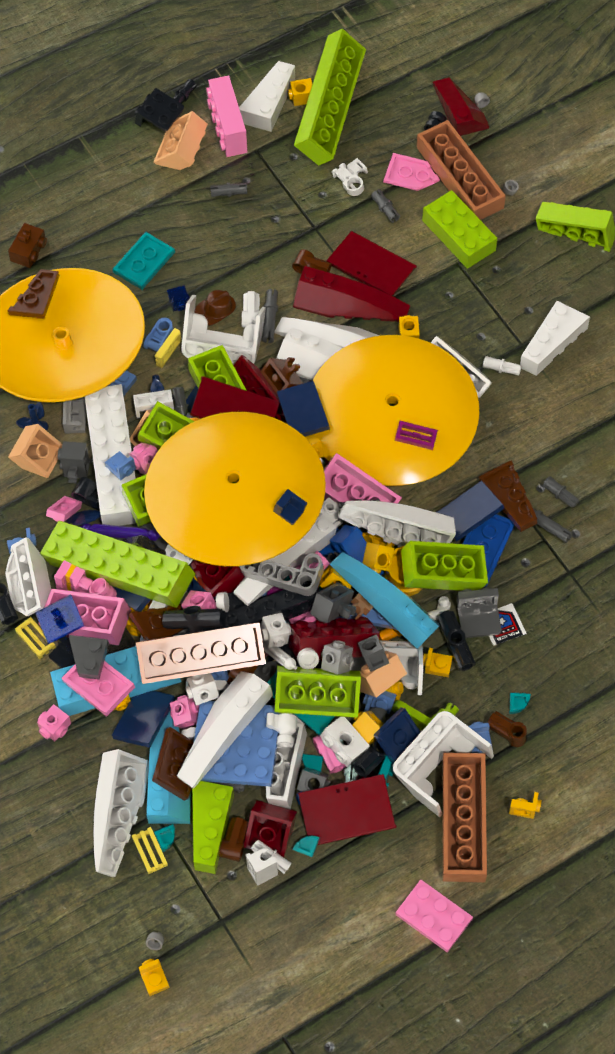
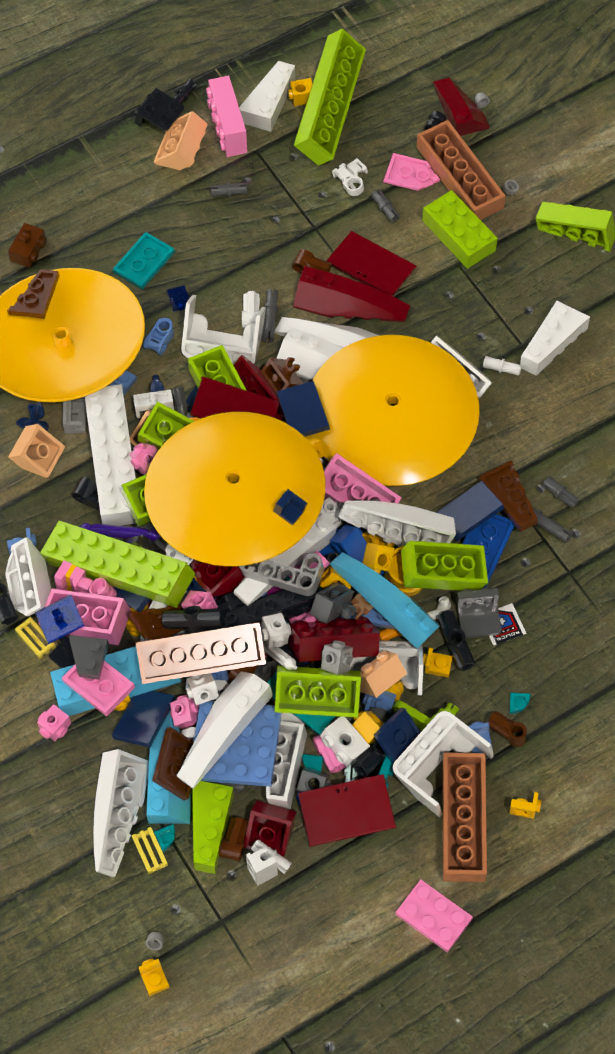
bright pink plate [46,496,82,522] -> none
dark grey brick [58,441,90,484] -> none
dark blue sticker [66,510,101,525] -> none
medium blue bracket [105,451,136,480] -> none
light yellow tile [155,328,181,368] -> none
reddish brown piece [194,290,236,326] -> none
white tile [216,592,229,612] -> none
white piece [266,713,297,748] -> none
teal tile [292,835,320,857] -> none
white tile [297,648,319,669] -> none
dark grey brick [358,634,389,672] -> none
magenta tile [395,421,438,450] -> none
yellow brick [399,315,420,338] -> none

